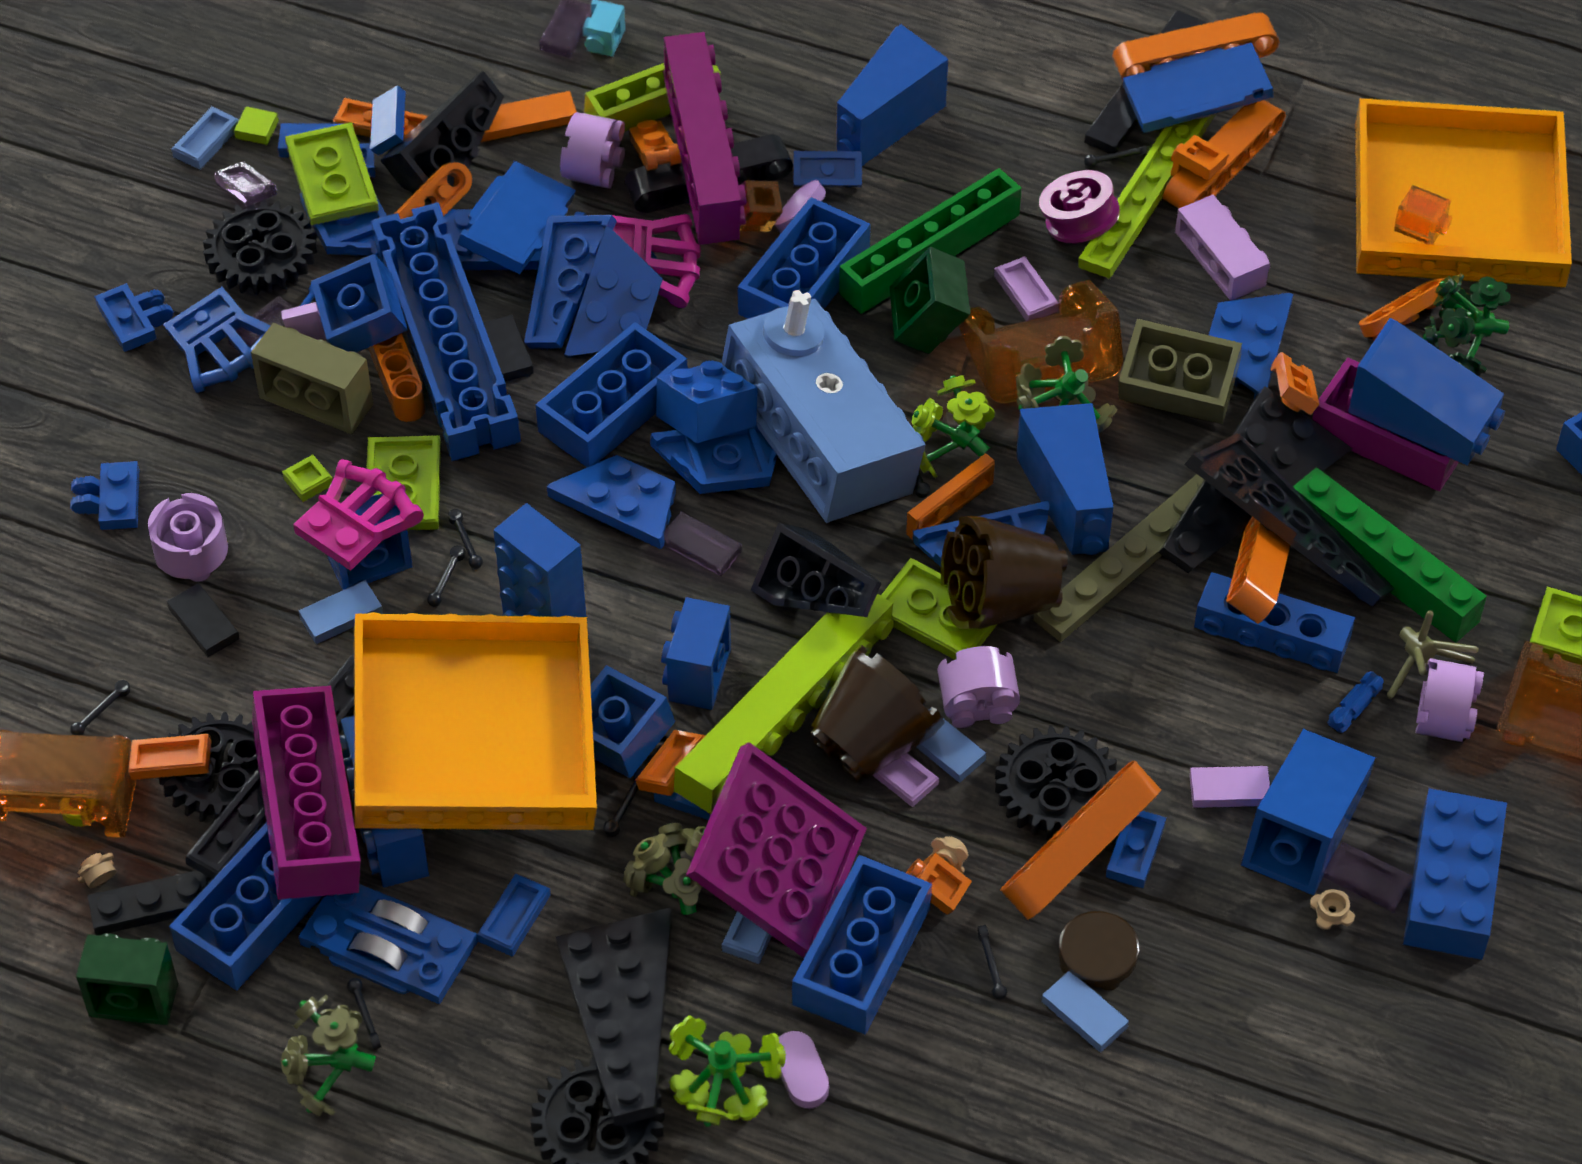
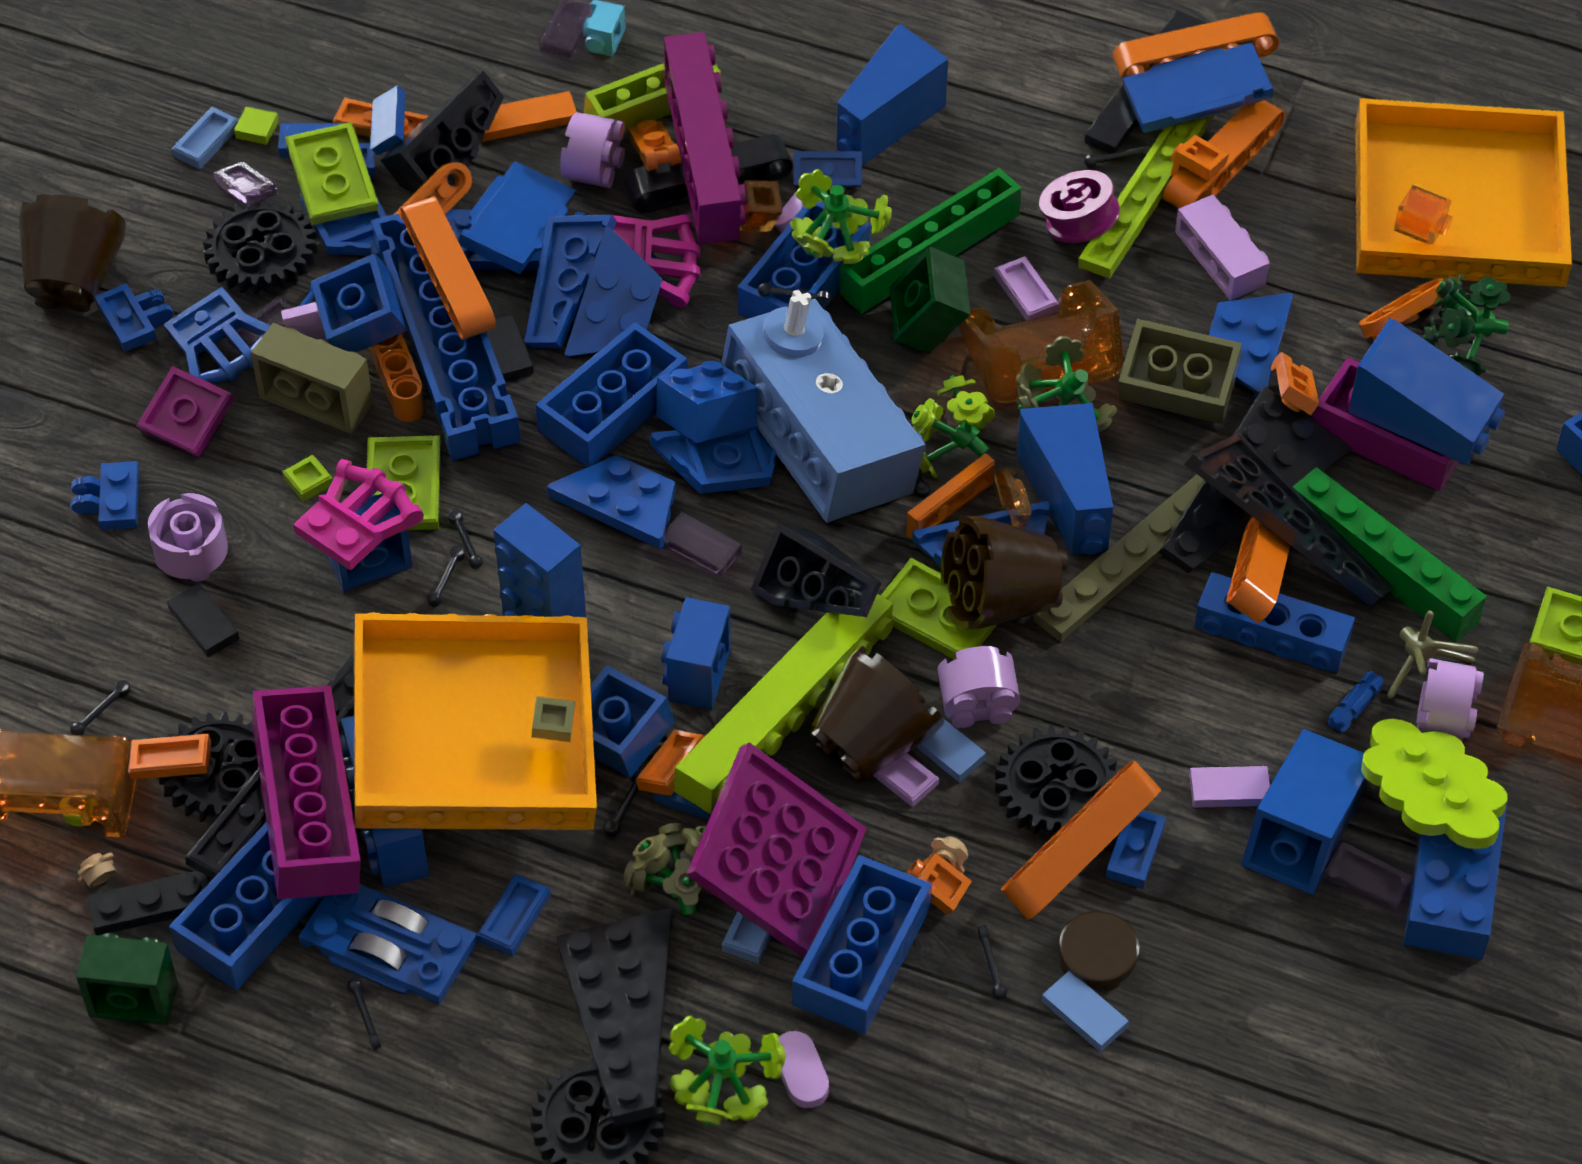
olive plant [281,994,376,1116] -> none
medium blue tile [298,580,383,644] -> none
tan plate [1310,889,1355,930] -> none
none -> dark brown cone [19,194,126,312]
none -> magenta tile [136,366,235,458]
none -> orange beam [401,196,496,340]
none -> olive plate [531,696,575,742]
none -> black hinge [758,283,831,305]
none -> lime plant [790,169,892,264]
none -> clear orange tile [994,468,1032,528]
none -> lime plate [1361,719,1507,849]

